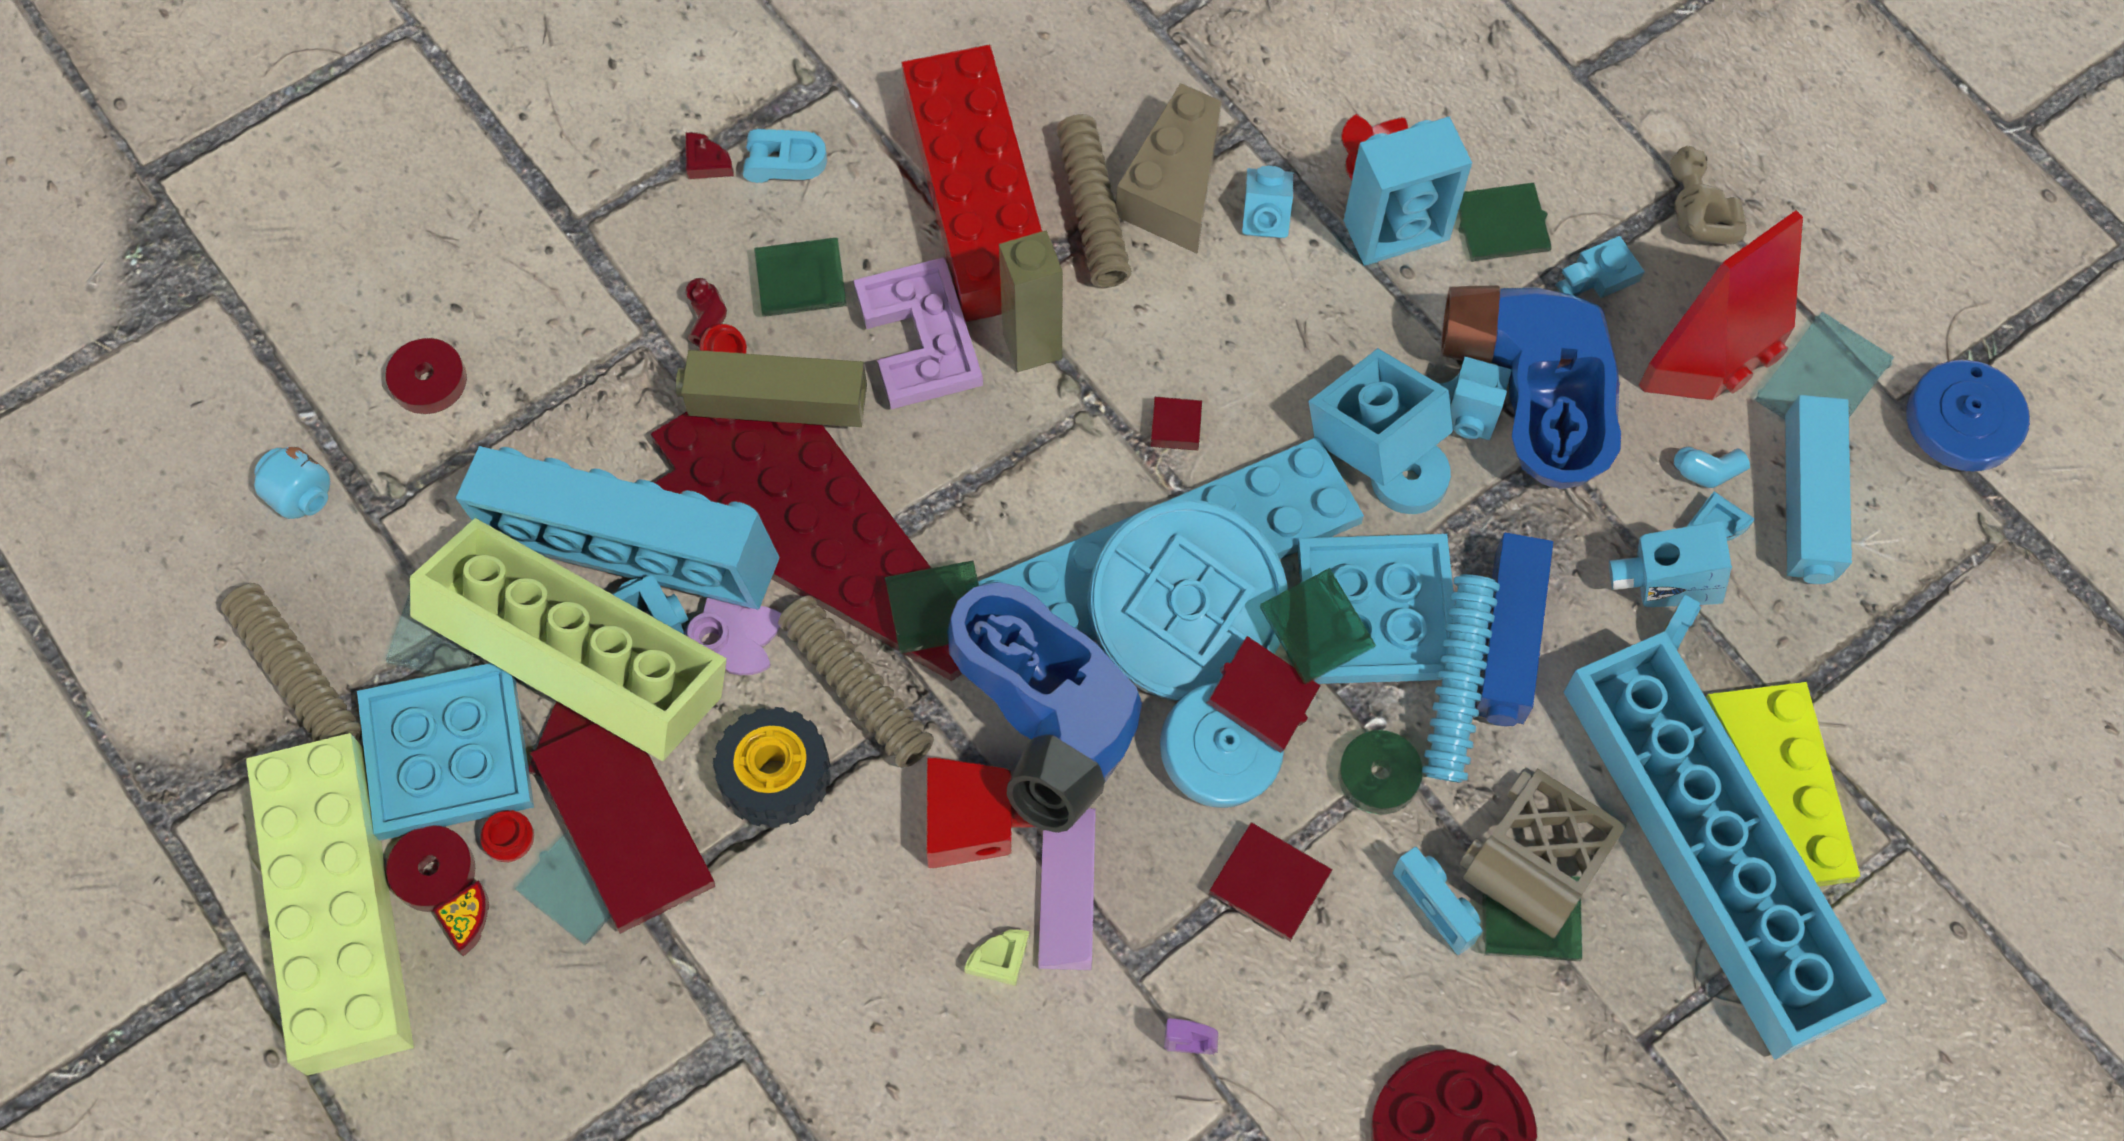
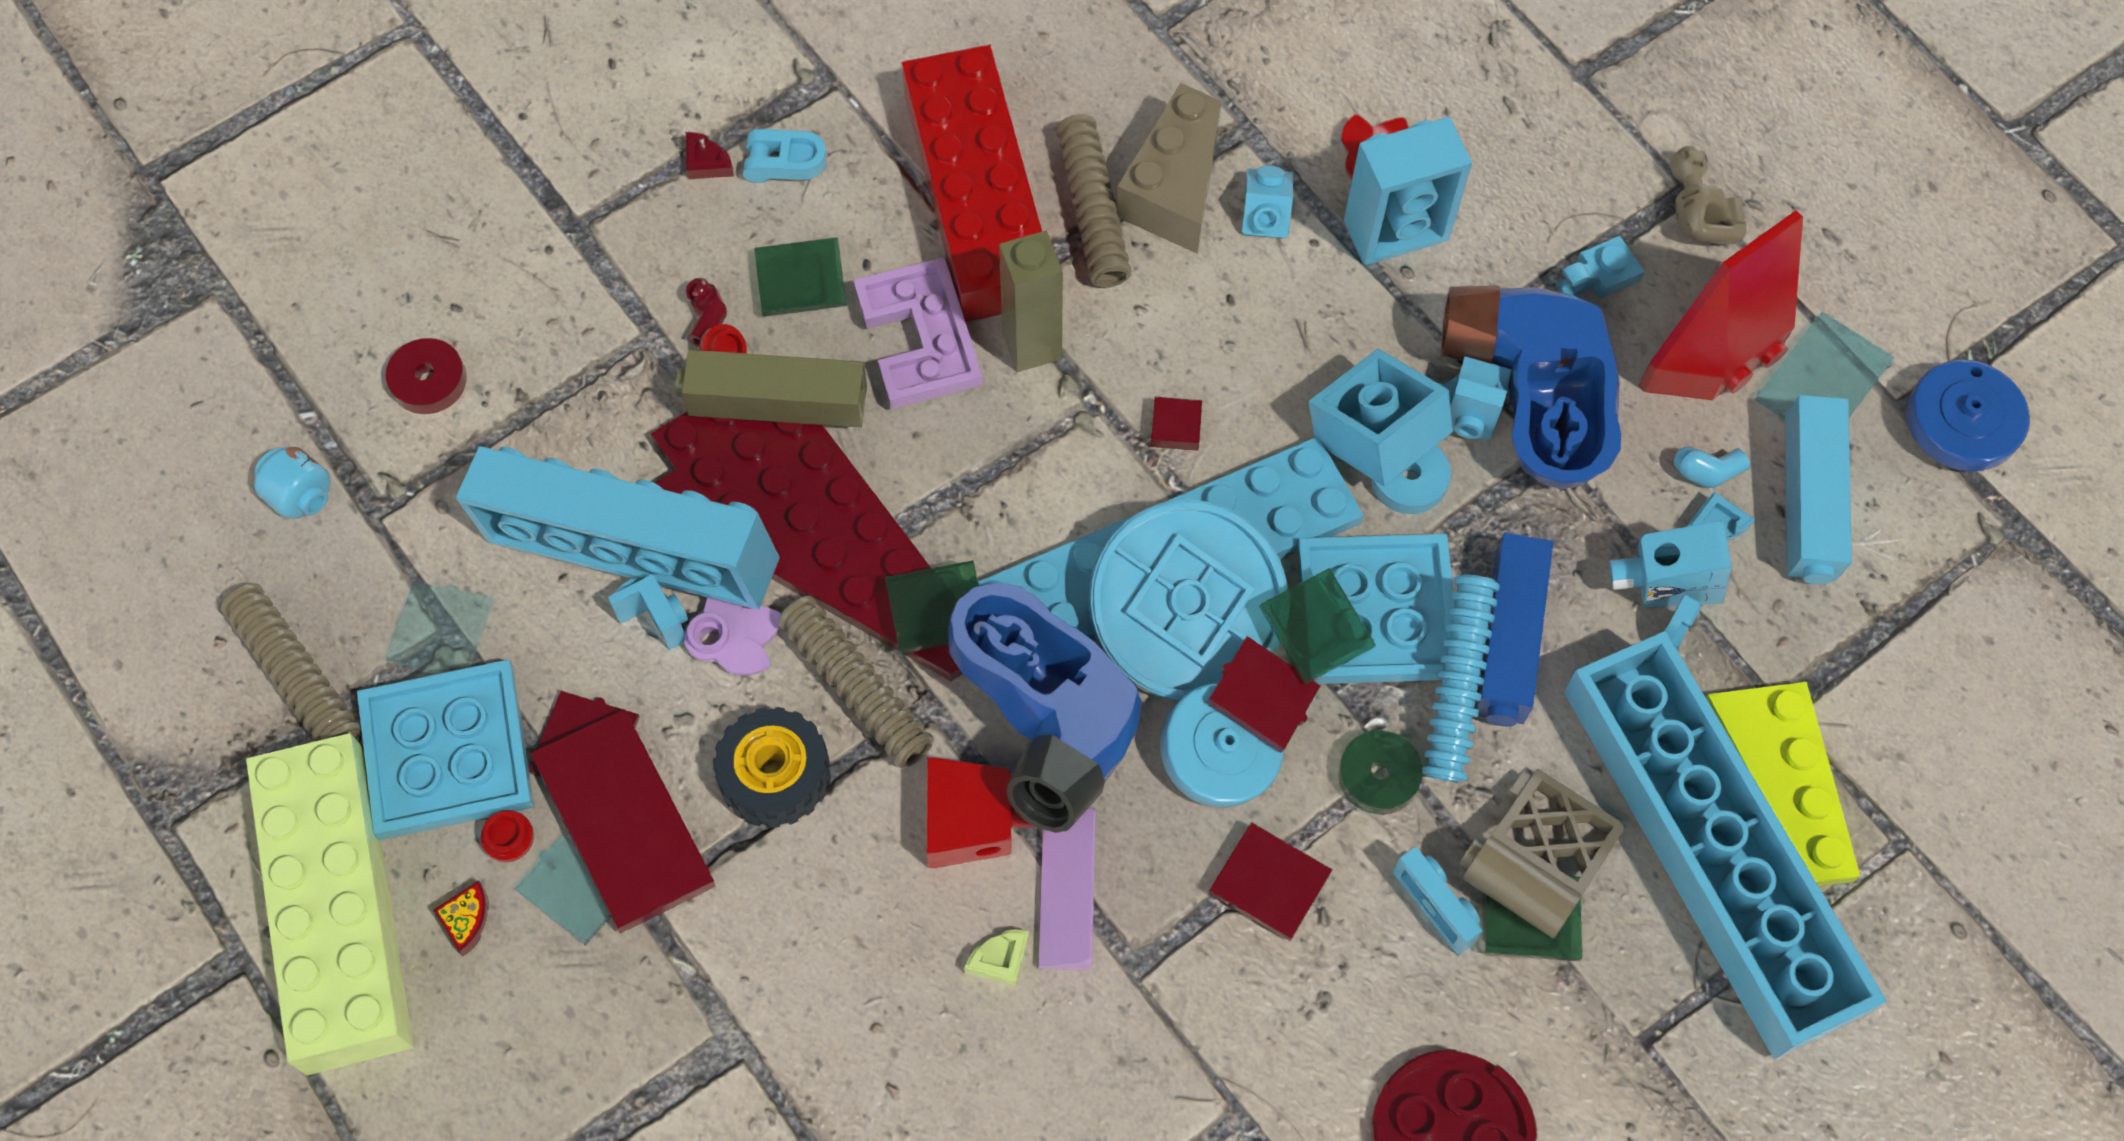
dark red piece [386,825,476,912] -> none
yellowish green brick [410,518,727,761] -> none
medium lavender tile [1164,1018,1218,1055] -> none
clear green piece [1458,182,1552,262] -> none

